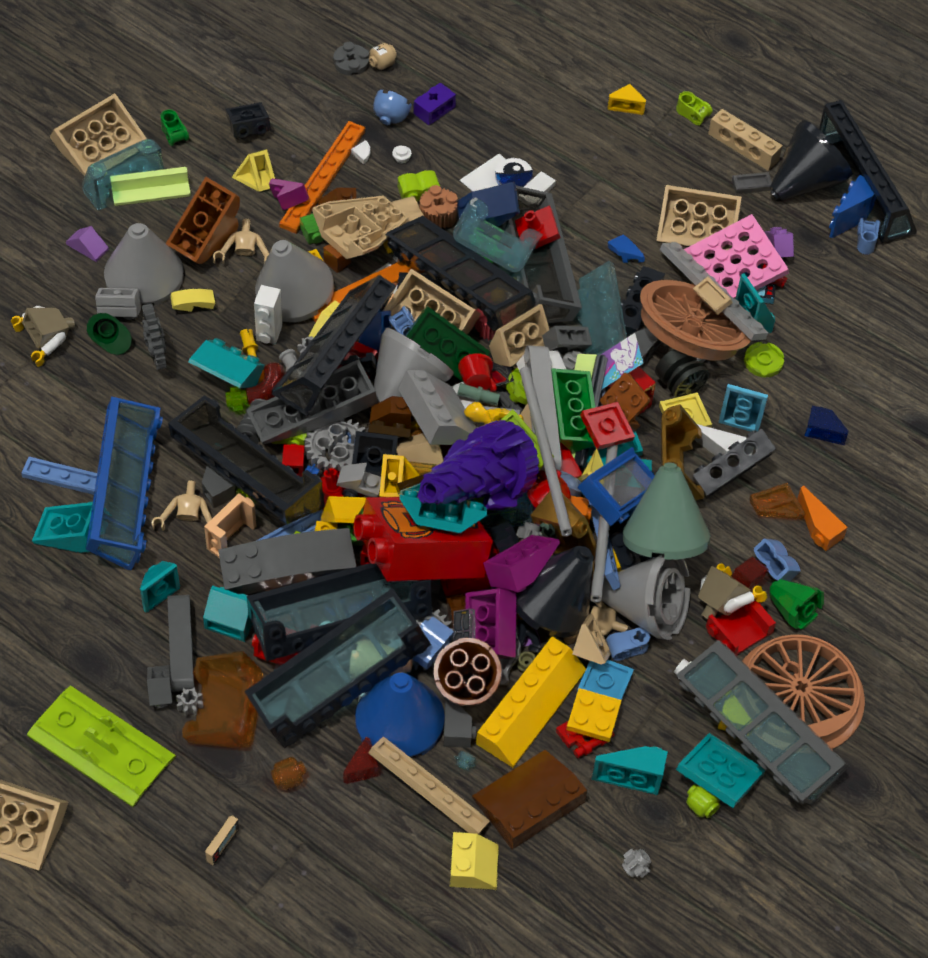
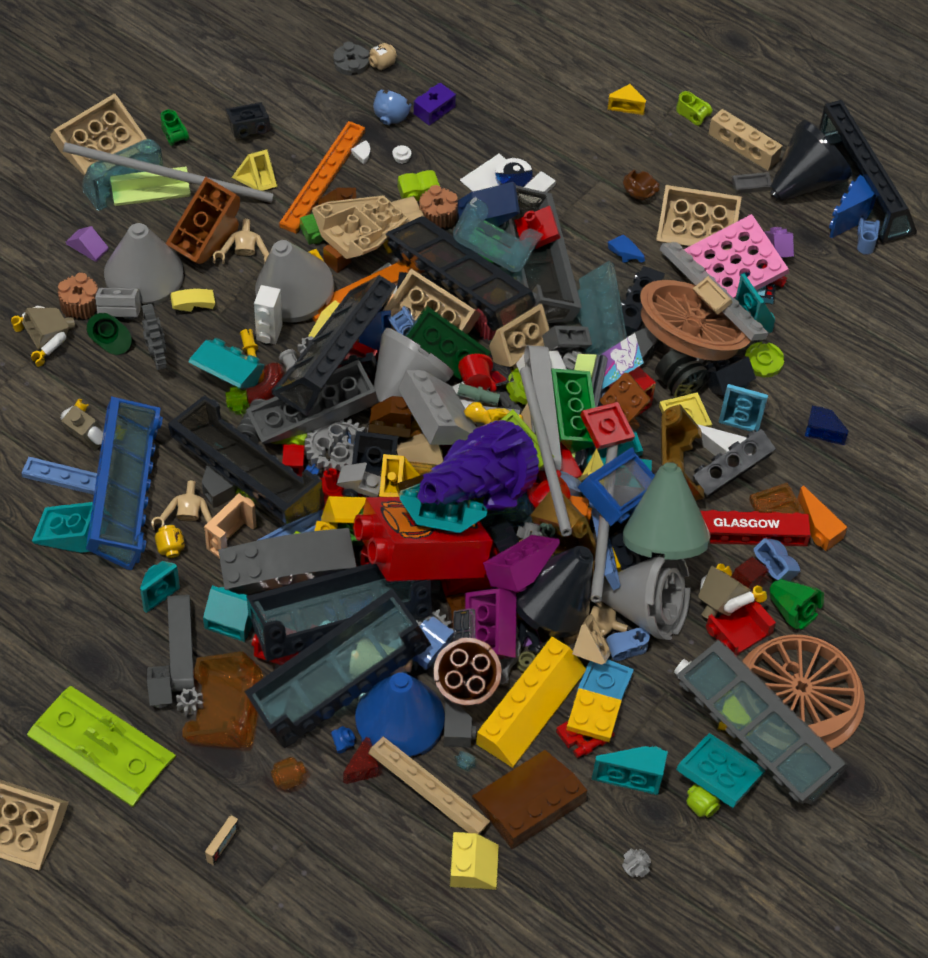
magenta slope [268,178,309,210] -> none
none -> nougat brick [58,273,98,320]
none -> dark tan torso [61,399,126,451]
none -> light grey piece [63,142,273,203]
none -> yellow head [155,525,185,558]
none -> blue plate [331,726,355,754]
none -> reddish brown hair [623,170,660,200]
none -> red brick [700,510,810,546]
none -> black slope [704,355,756,396]

